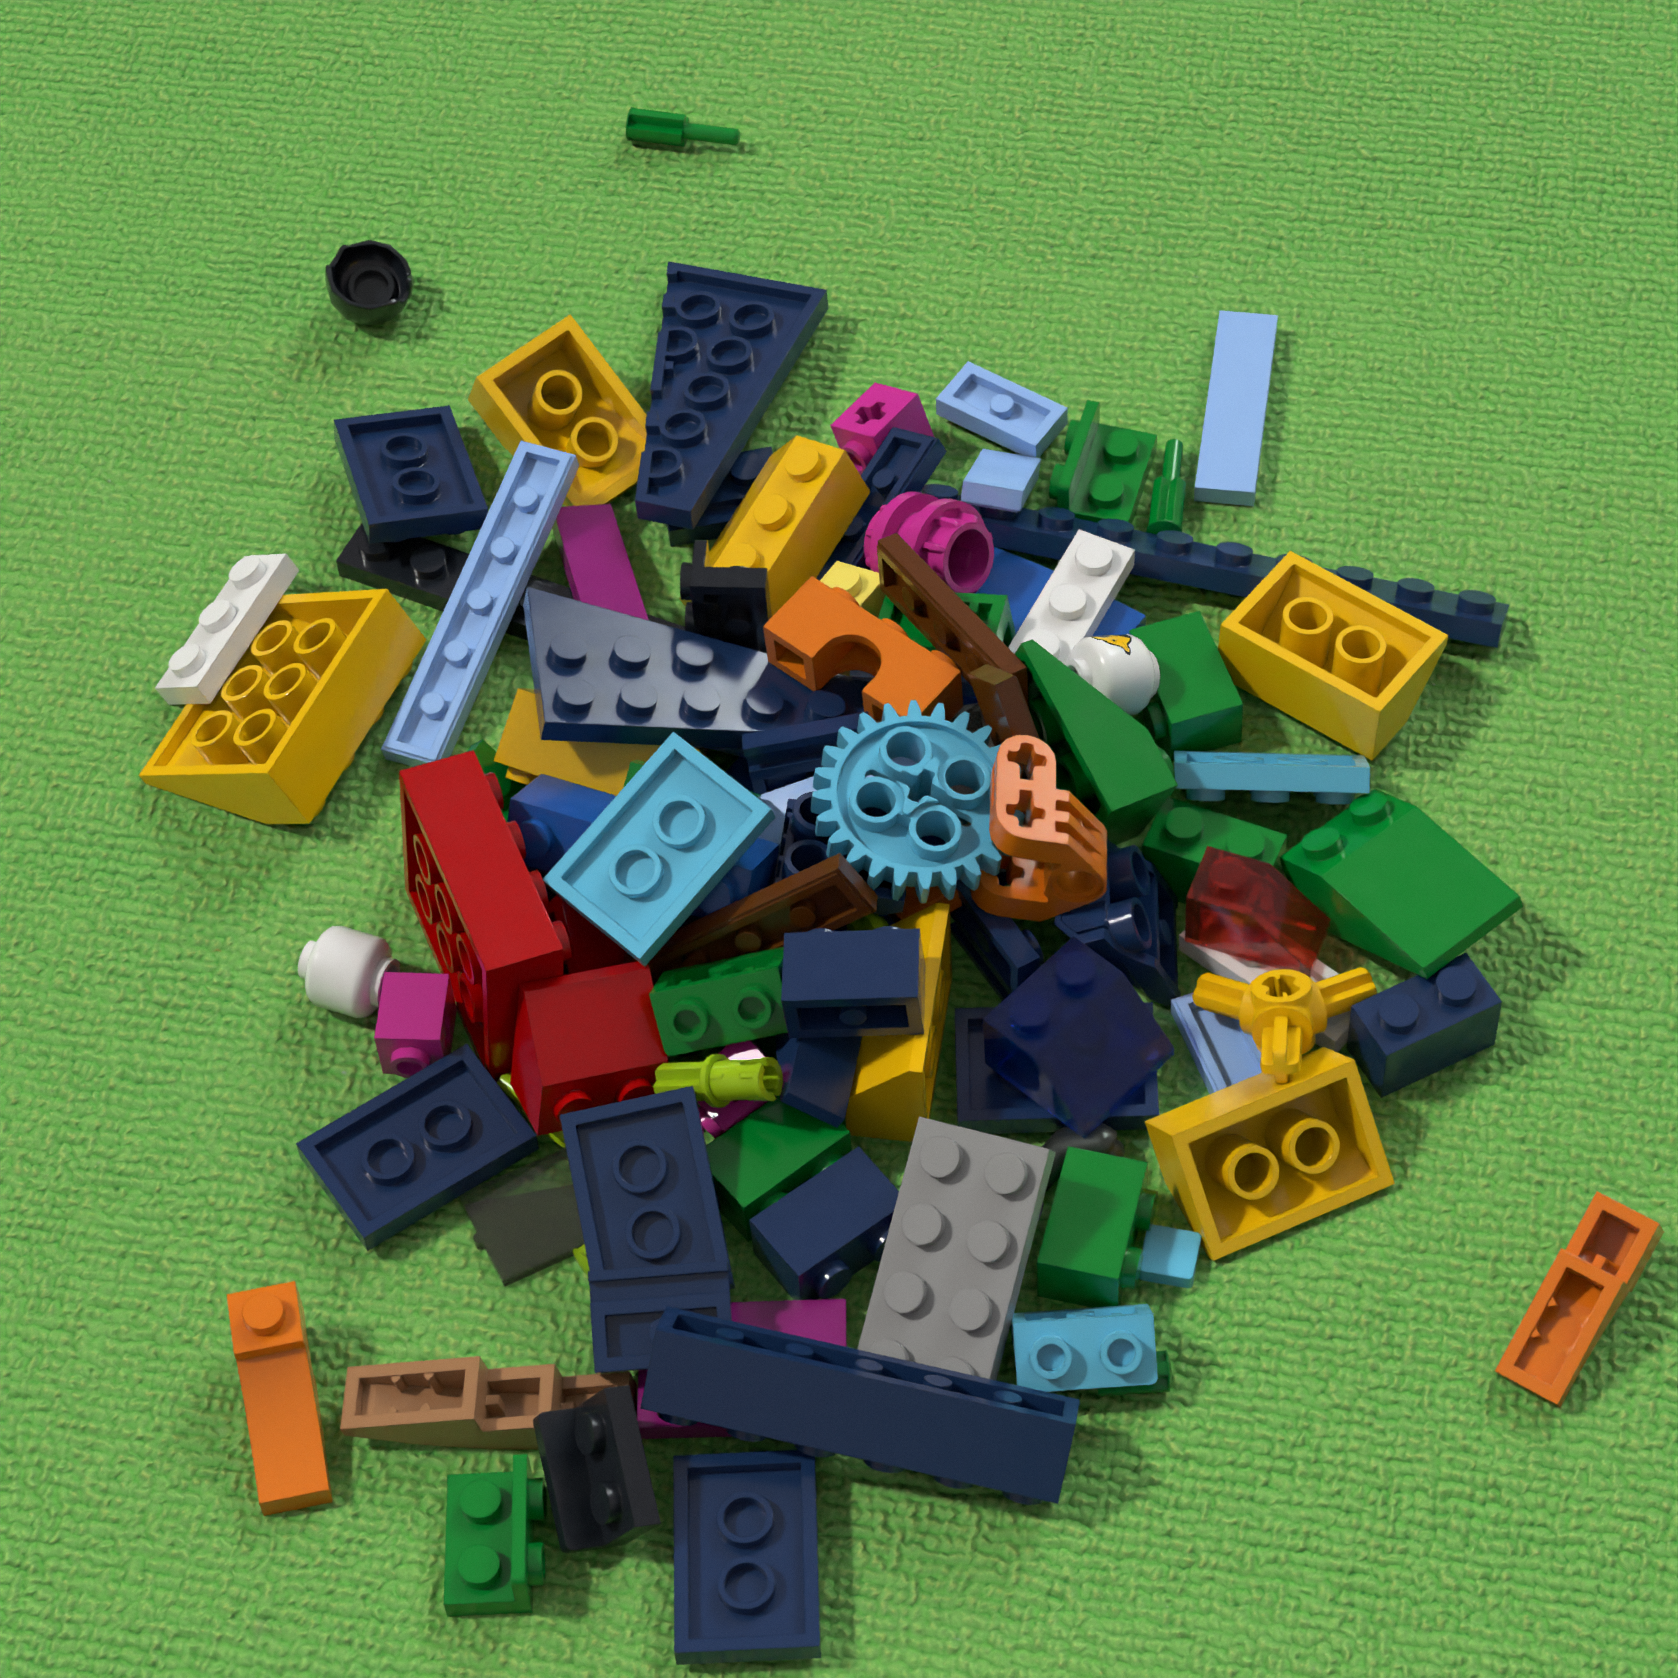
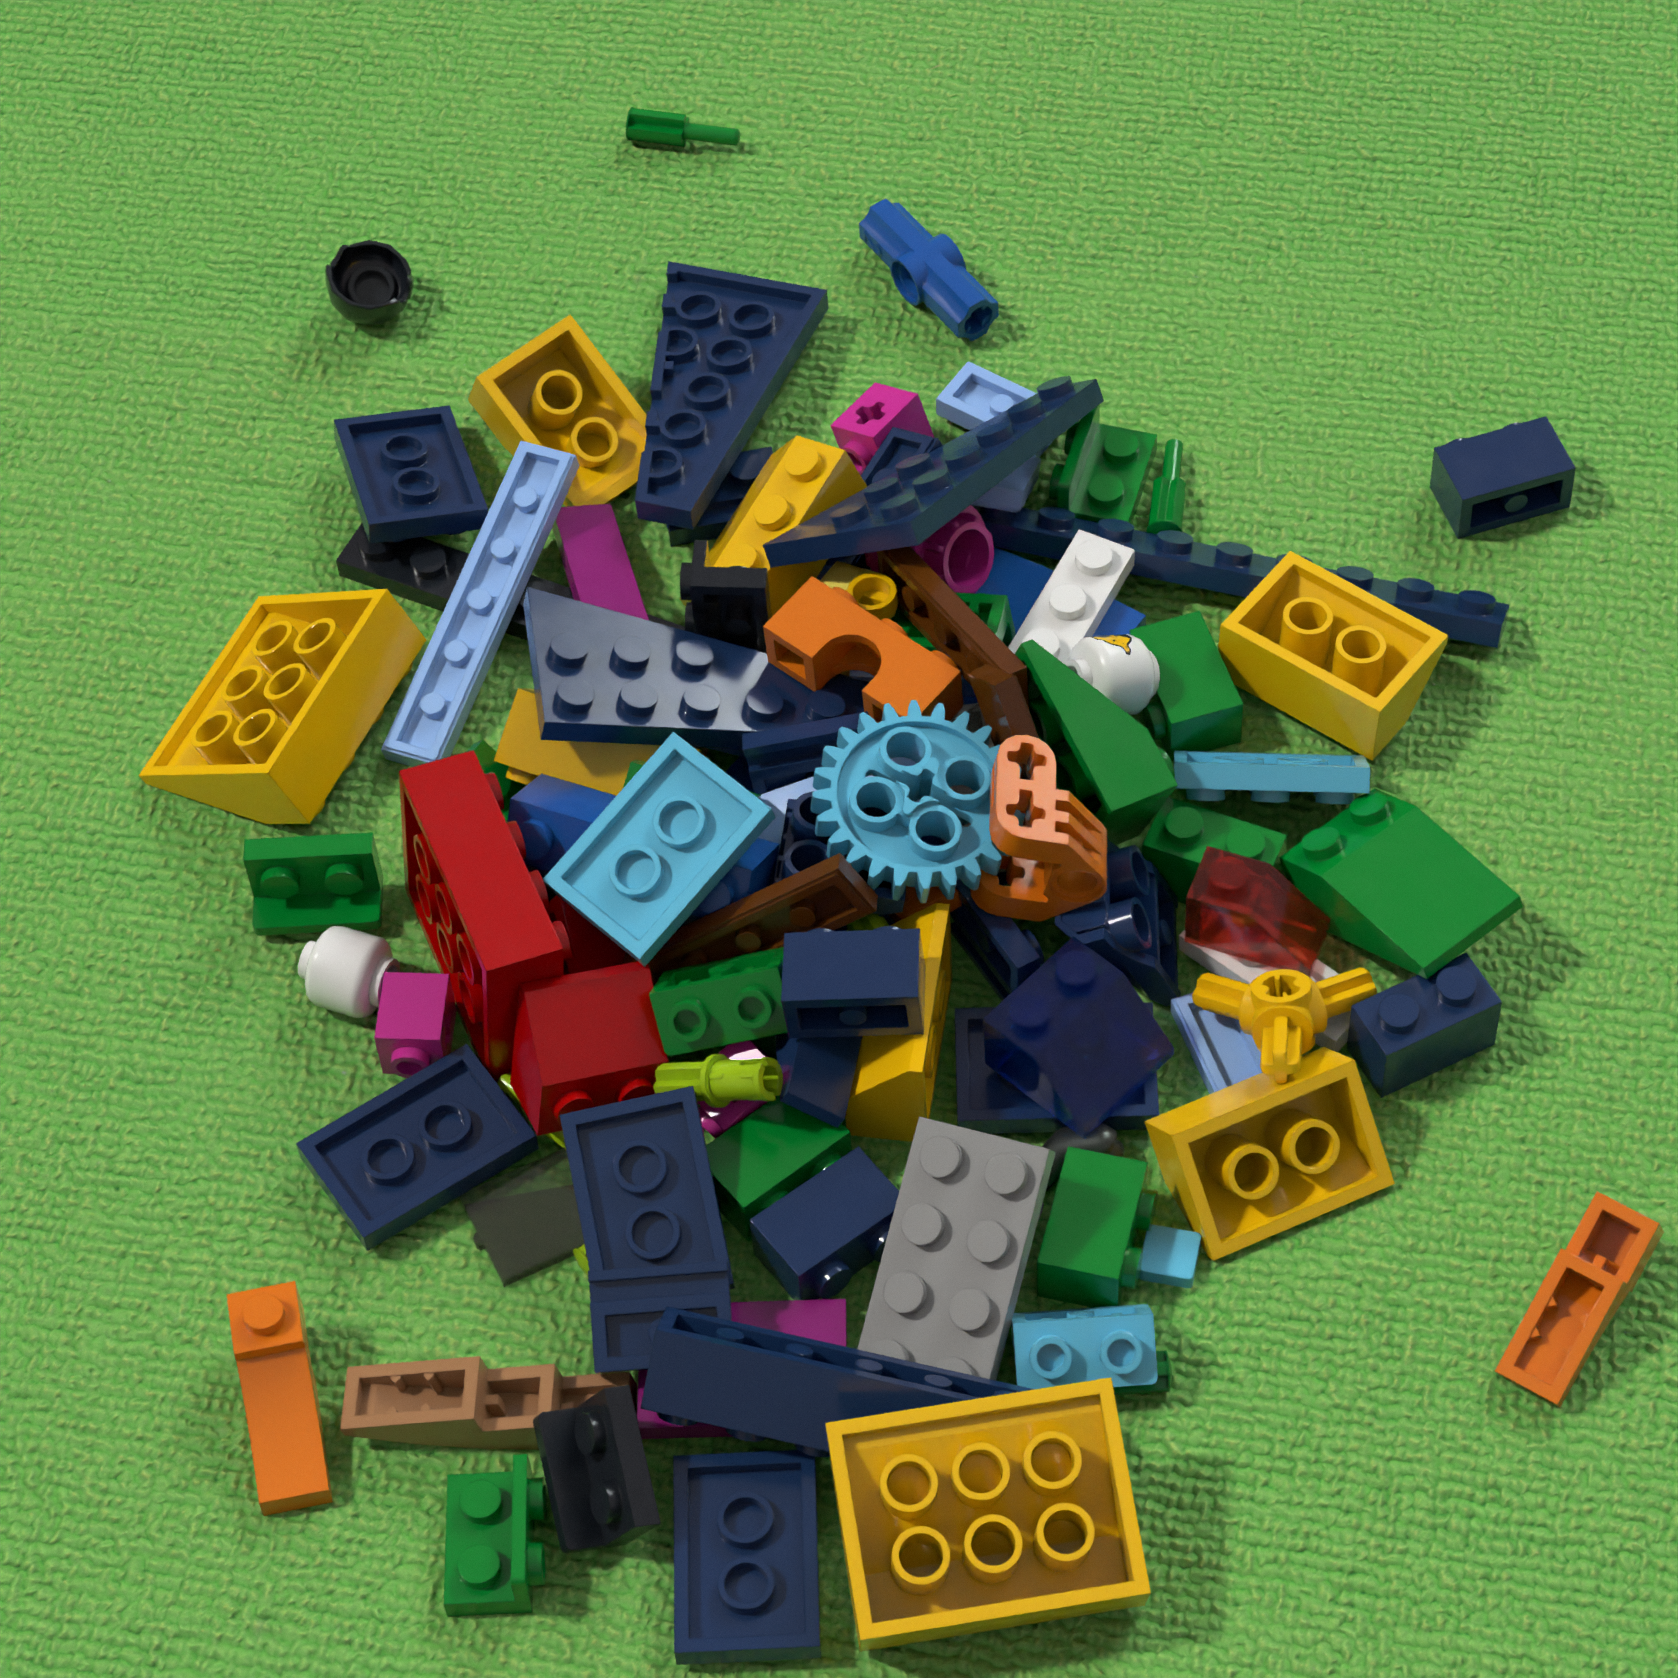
white plate [155,554,299,705] -> none
light blue tile [1194,310,1278,506] -> none
none -> green bracket [243,832,383,936]
none -> dark blue wing [763,376,1104,568]
none -> yellow slope [825,1377,1151,1652]
none -> yellow hinge [846,573,898,620]
none -> blue piece [859,199,999,341]
none -> dark blue brick [1430,416,1576,539]

